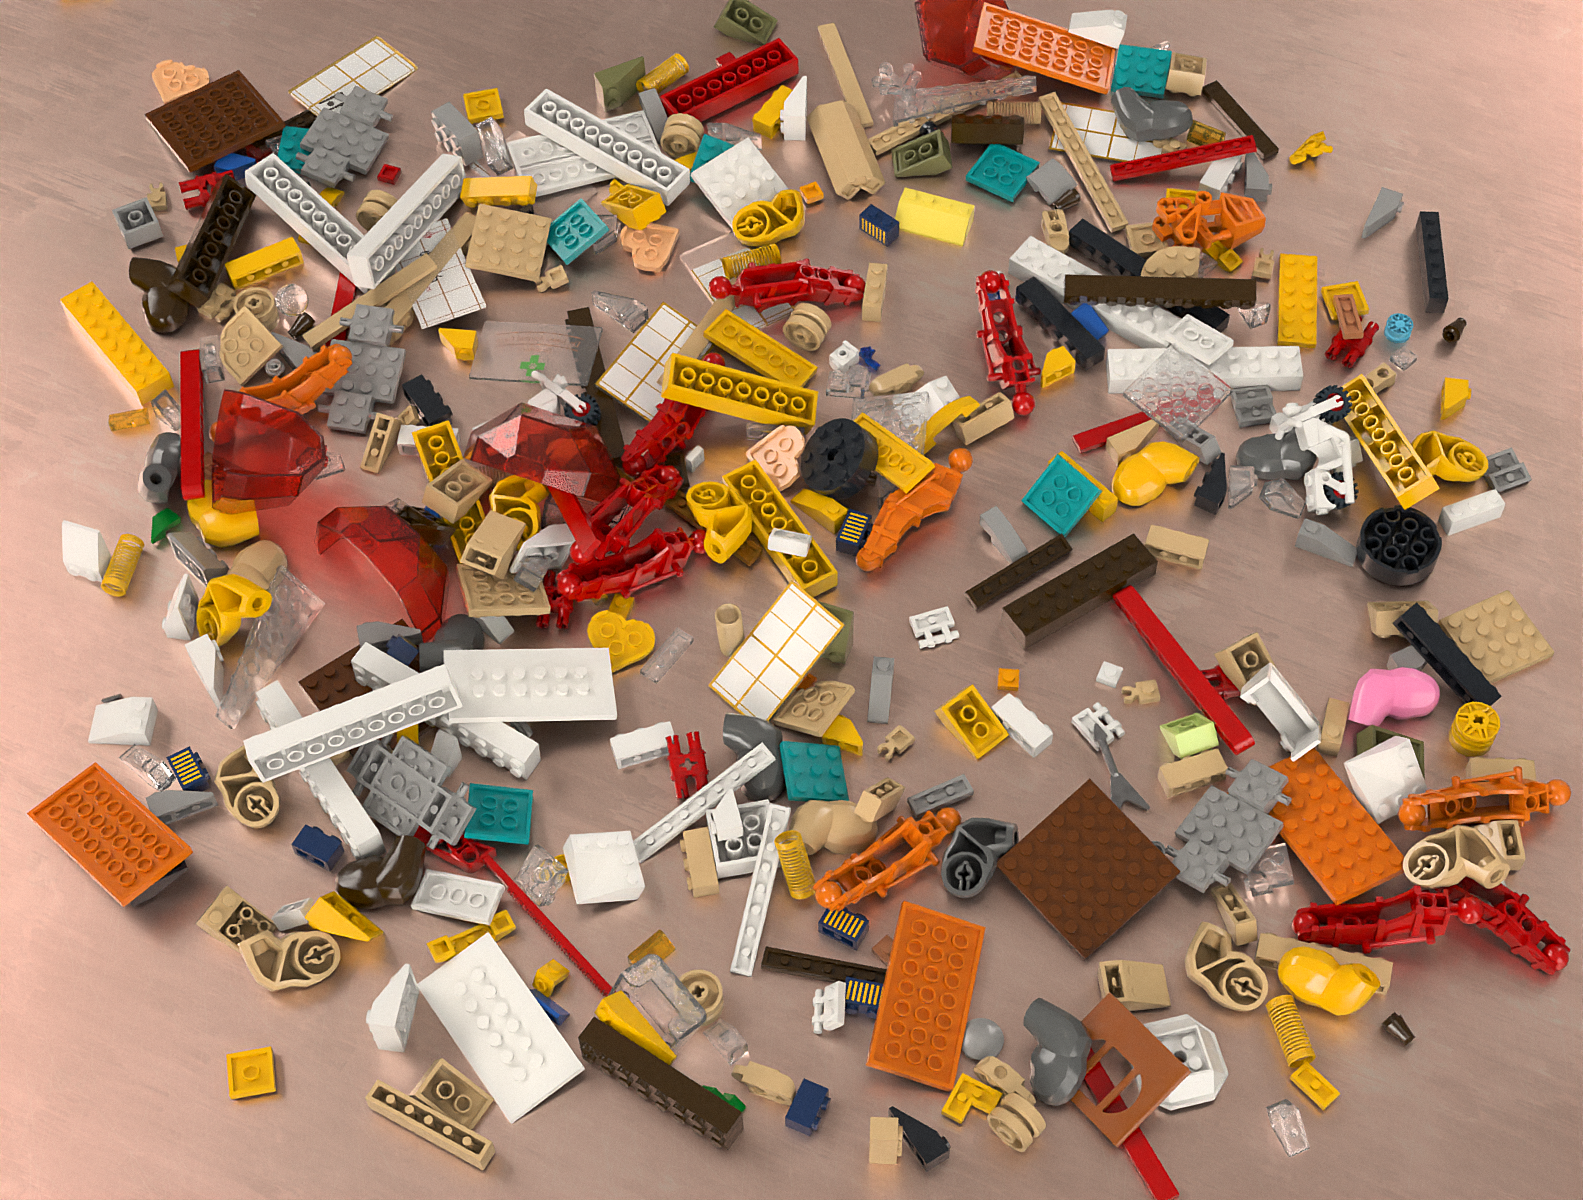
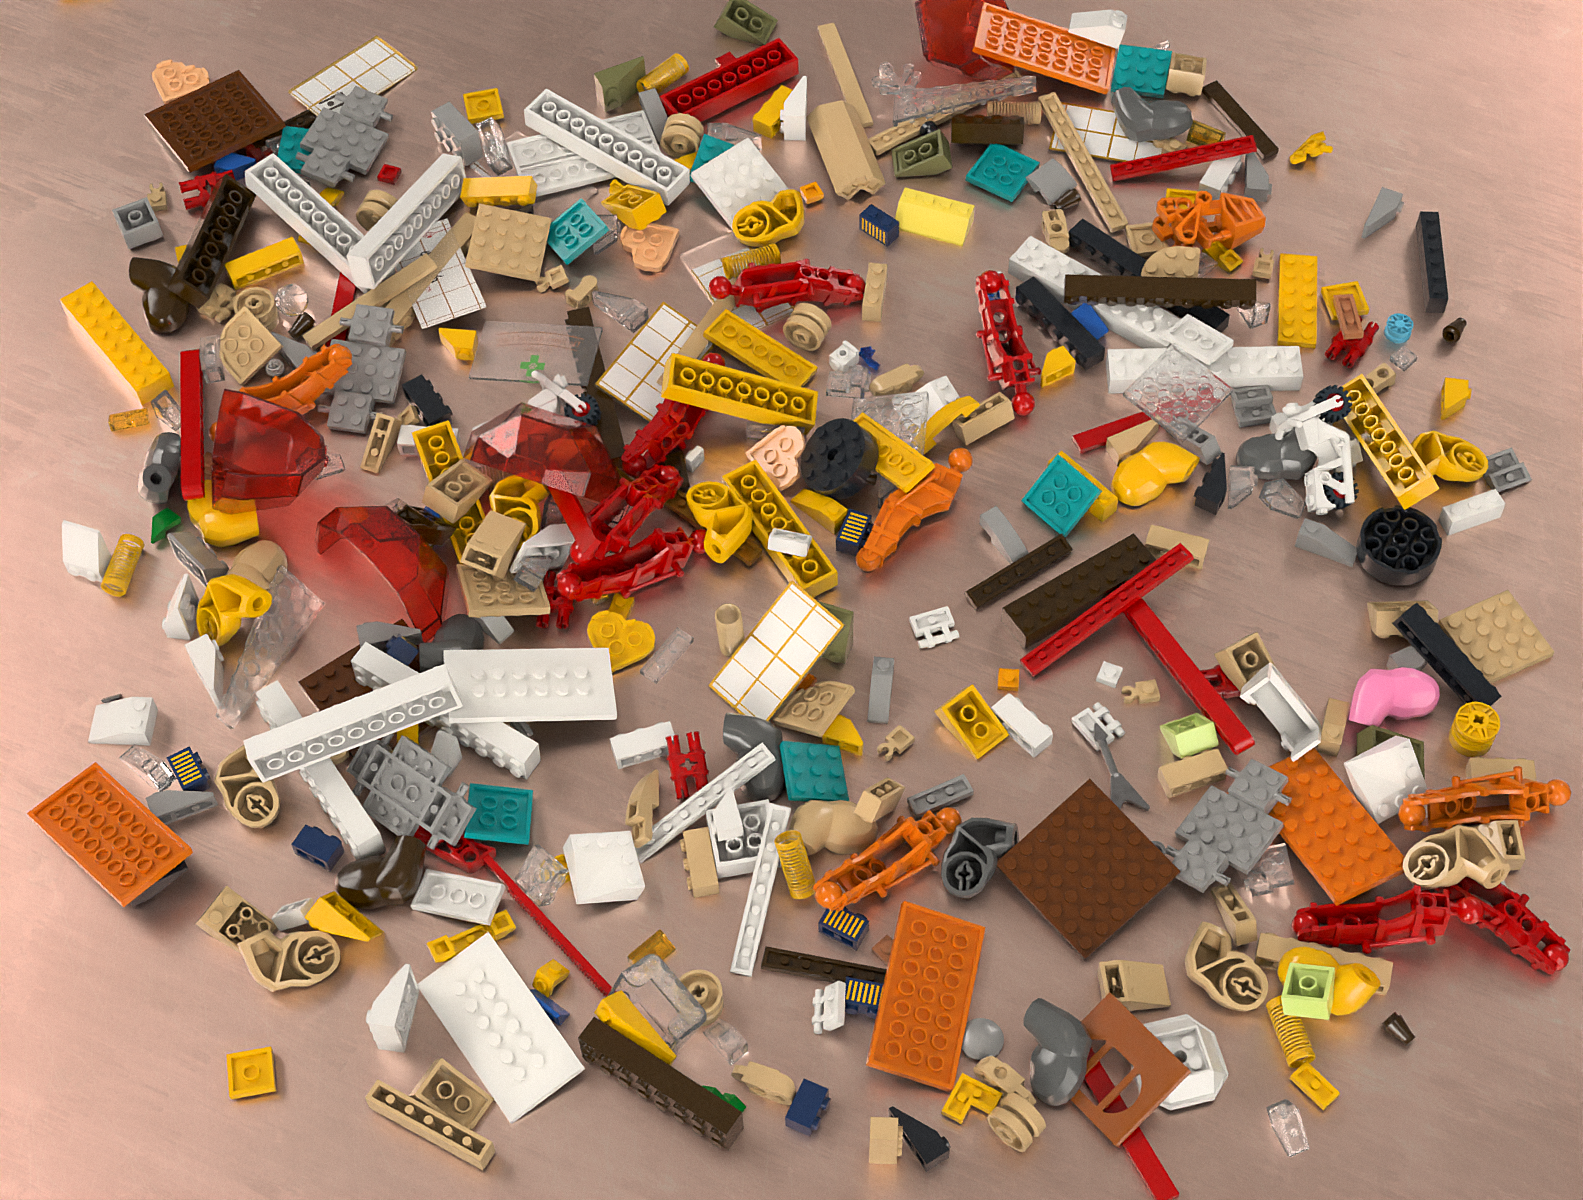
none -> tan leg [565,275,598,309]
none -> tan slope [625,769,659,848]
none -> red plate [1020,543,1194,677]
none -> yellowish green slope [1281,963,1335,1020]

